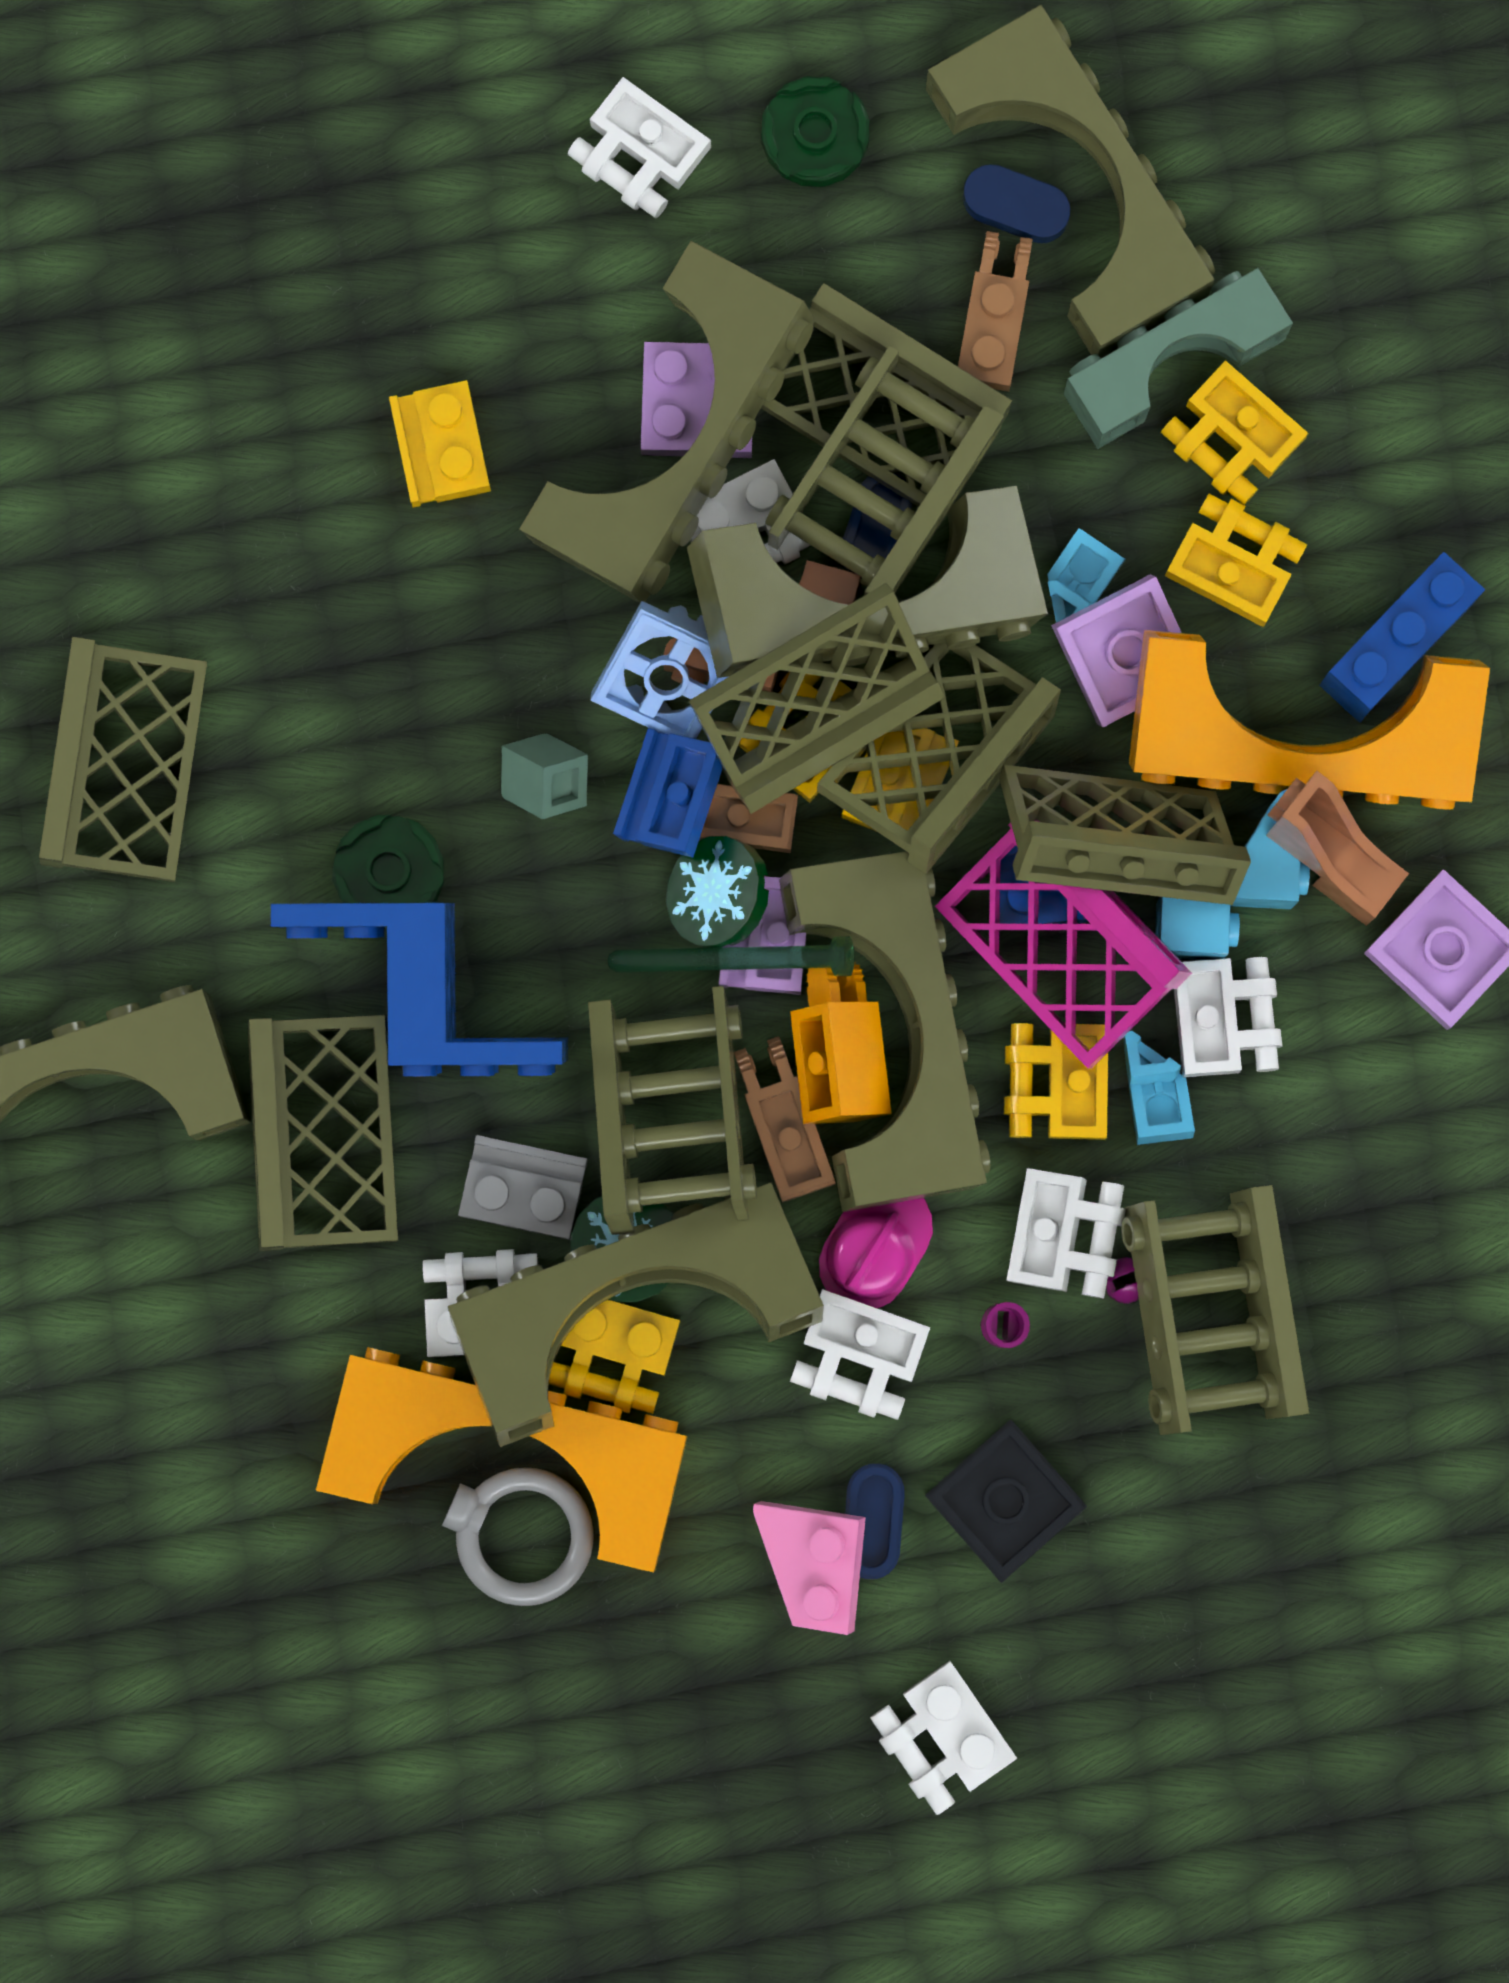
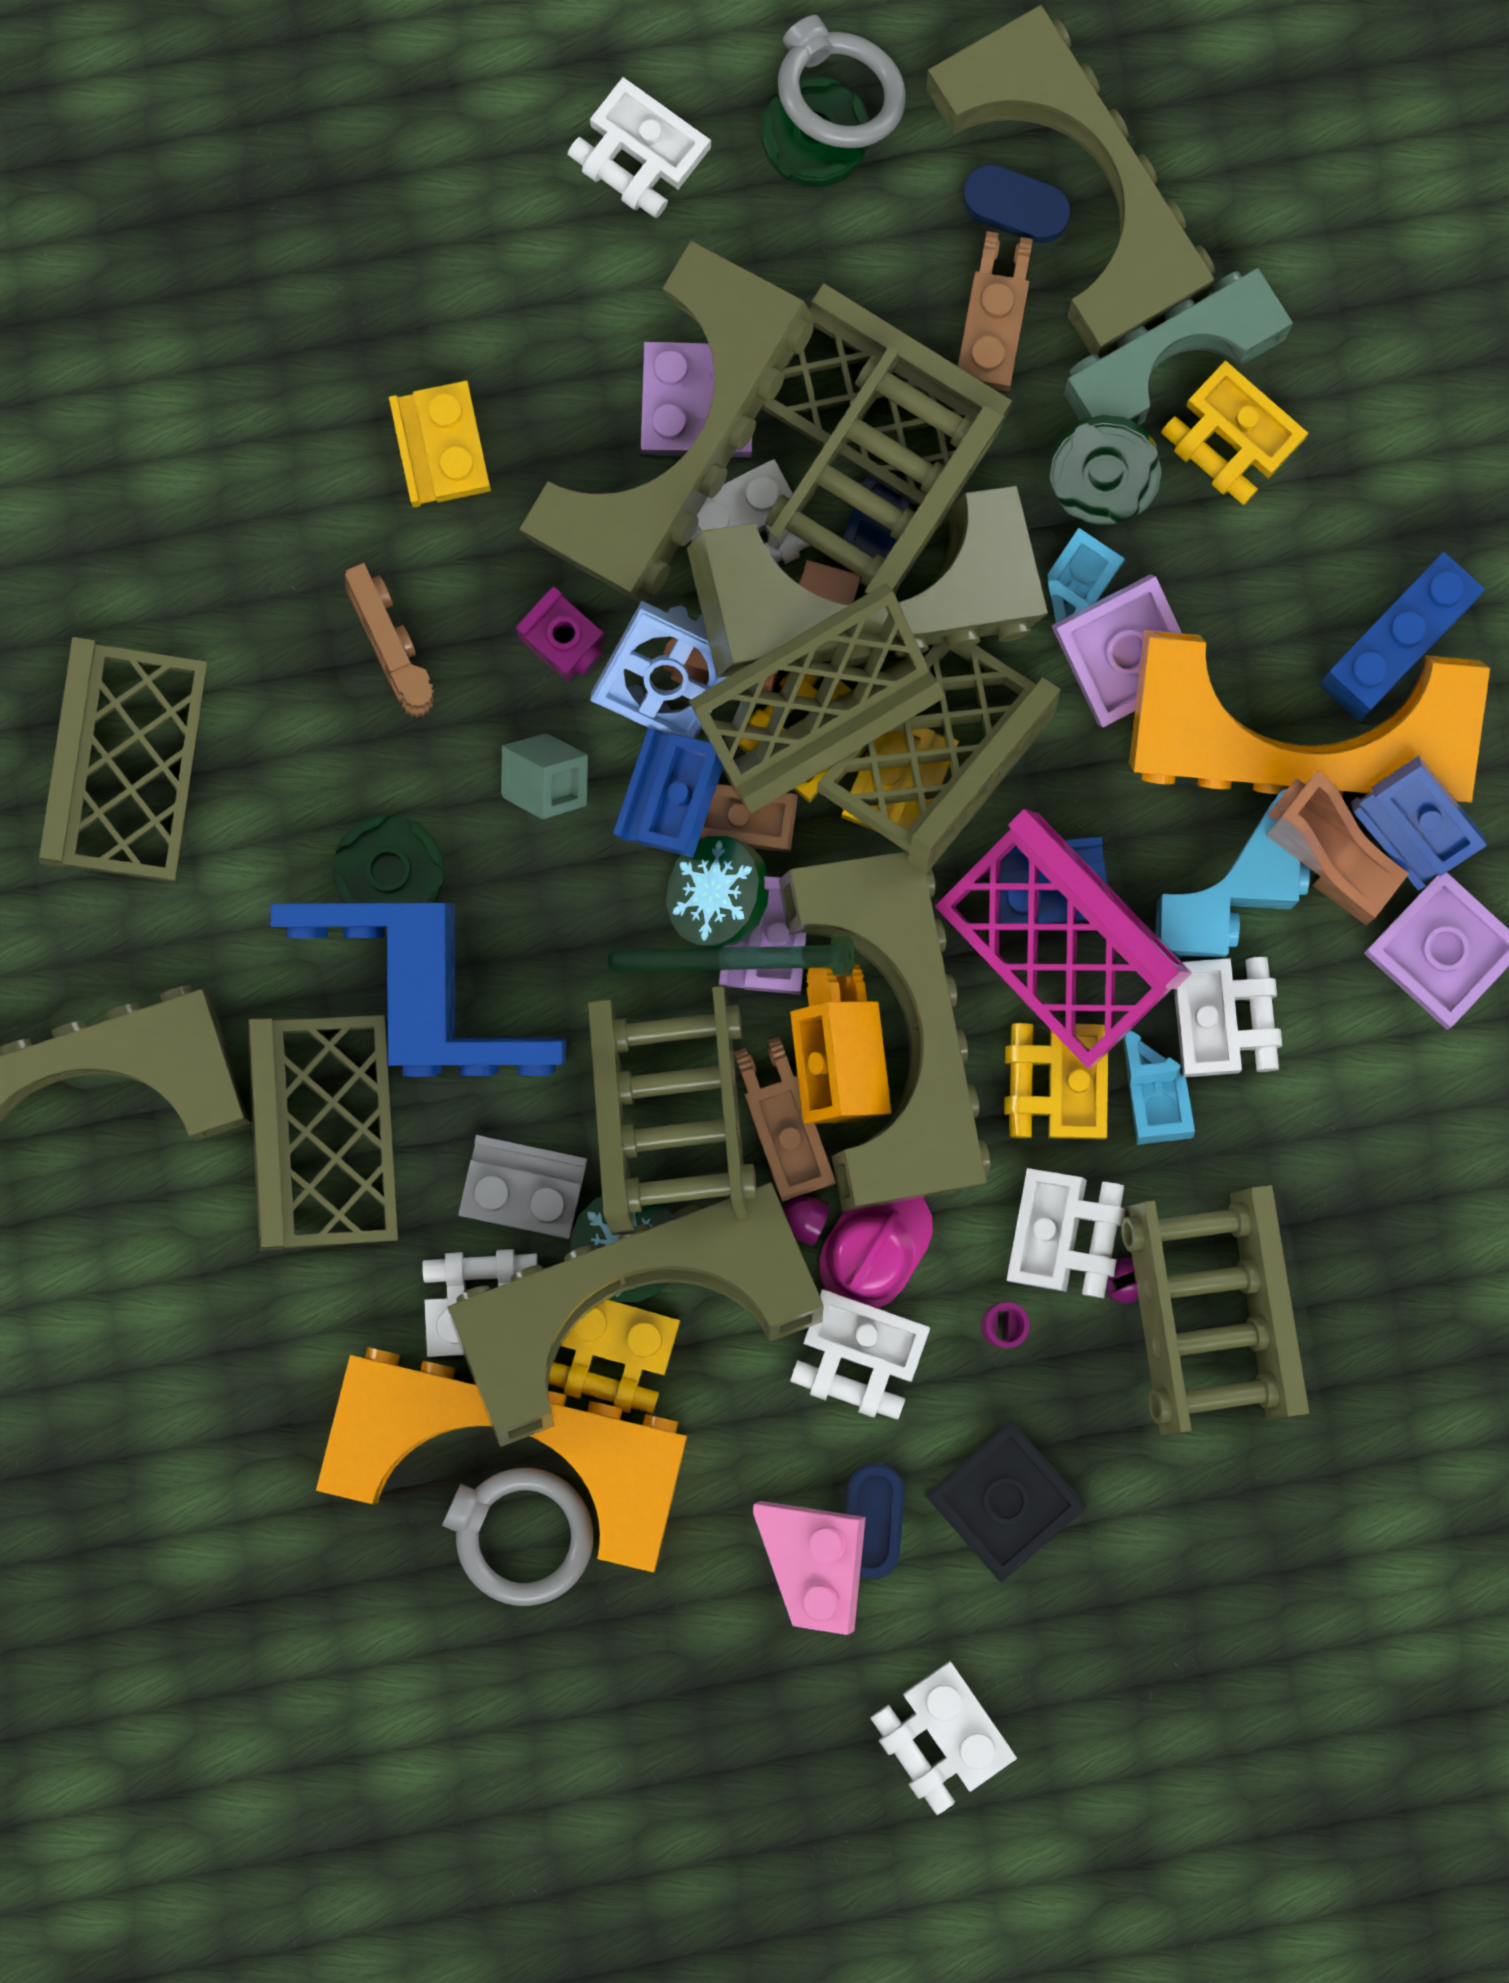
olive fence [999,765,1251,905] -> none
yellow plate [1165,493,1308,627] -> none
none -> medium nougat hinge [345,563,434,718]
none -> magenta brick [516,586,605,683]
none -> light grey piece [778,15,906,148]
none -> magenta hinge [784,1196,829,1246]
none -> tile [1050,415,1162,526]
none -> blue plate [1351,756,1487,891]

